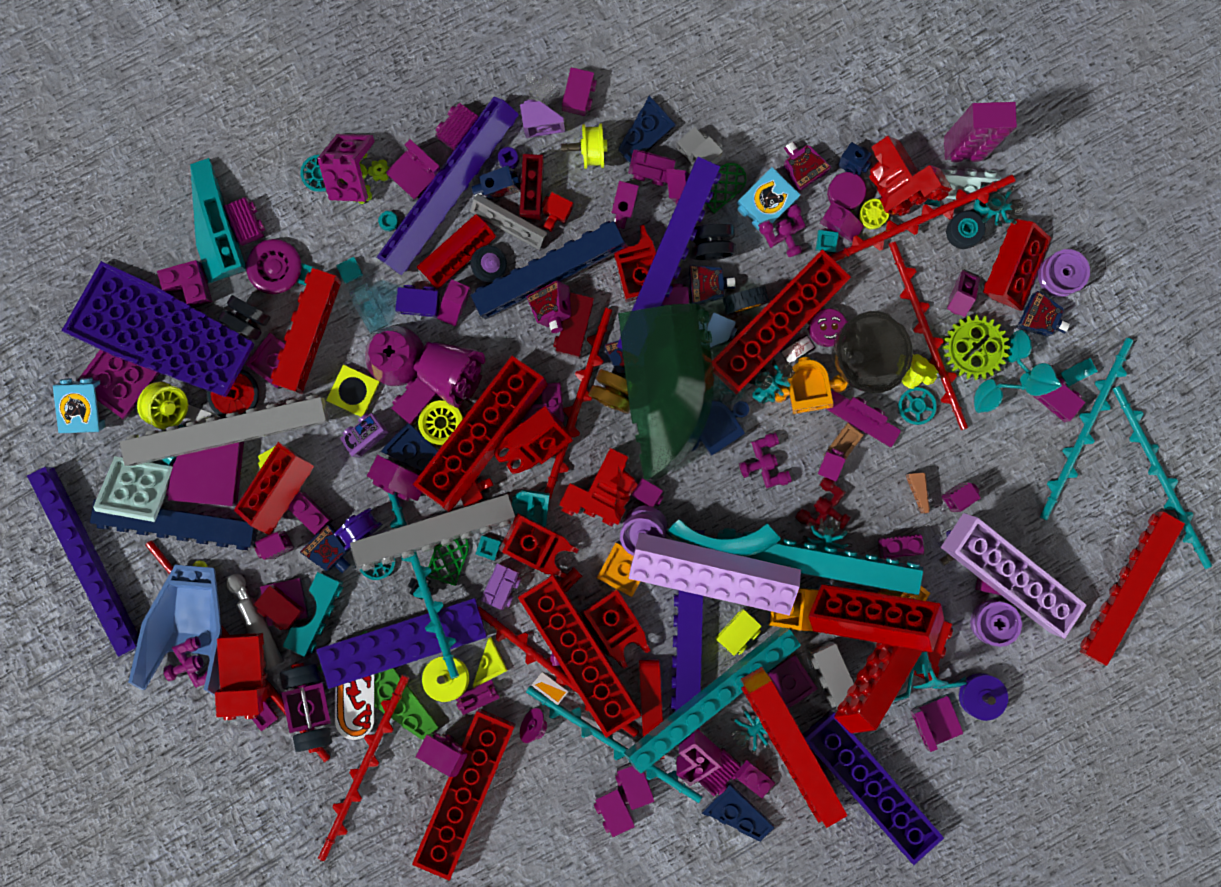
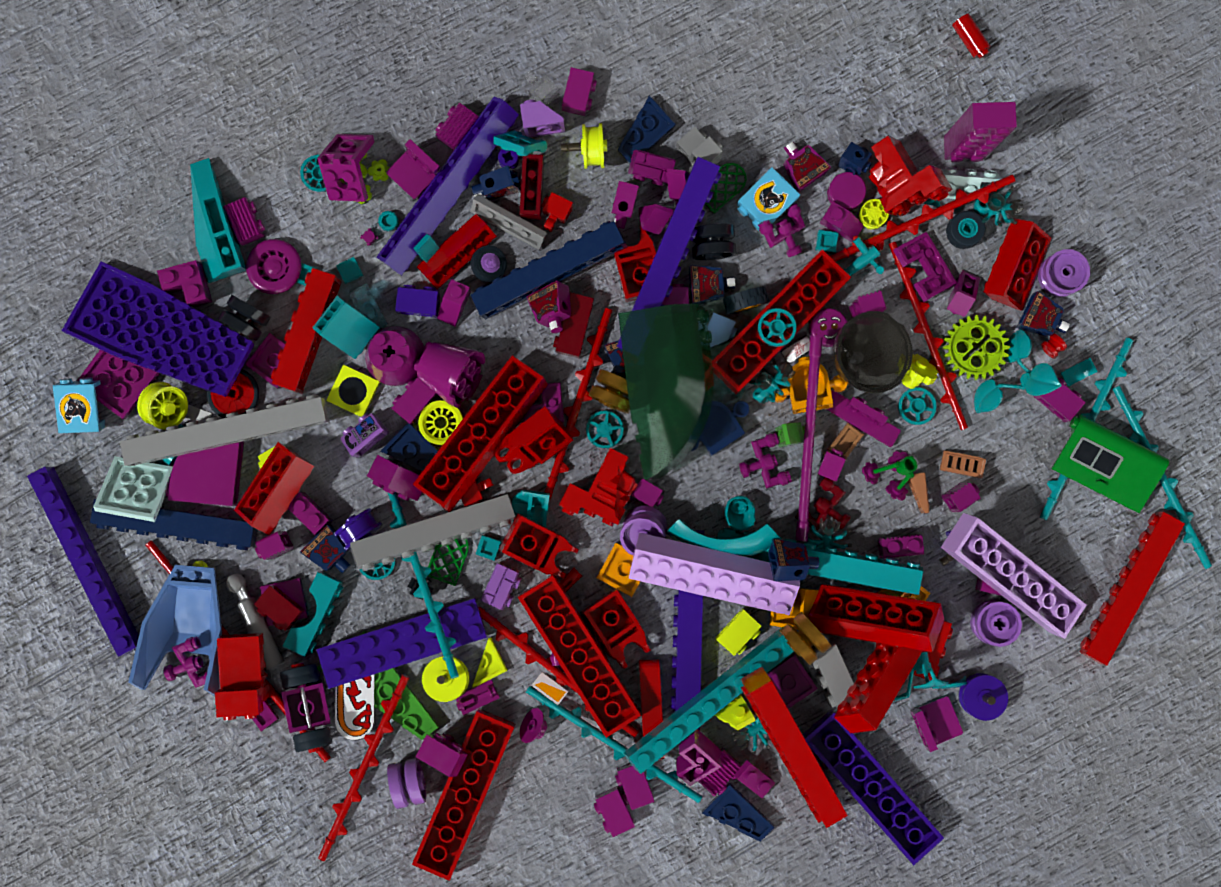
none -> teal brick [312,296,380,359]
none -> magenta piece [361,228,378,246]
none -> medium lavender wheel [387,758,427,809]
none -> teal tile [413,234,439,263]
none -> teal plate [493,130,548,156]
none -> teal wheel [586,411,624,448]
none -> magenta slope [639,204,673,235]
none -> neon yellow wing [715,694,756,730]
none -> teal hair [725,496,756,531]
none -> teal wheel [758,308,796,347]
none -> dark blue torso [768,538,819,581]
none -> bright green slope [775,422,805,448]
none -> pearl gold wheel [779,612,831,665]
none -> magenta piece [795,337,823,541]
none -> teal piece [843,237,884,278]
none -> magenta brick [849,290,886,321]
none -> plant [862,451,917,501]
none -> magenta plate [893,232,957,302]
none -> nougat slope [939,450,986,479]
none -> red brick [952,13,991,59]
none -> red wheel [1041,333,1067,359]
none -> green door [1051,415,1170,513]

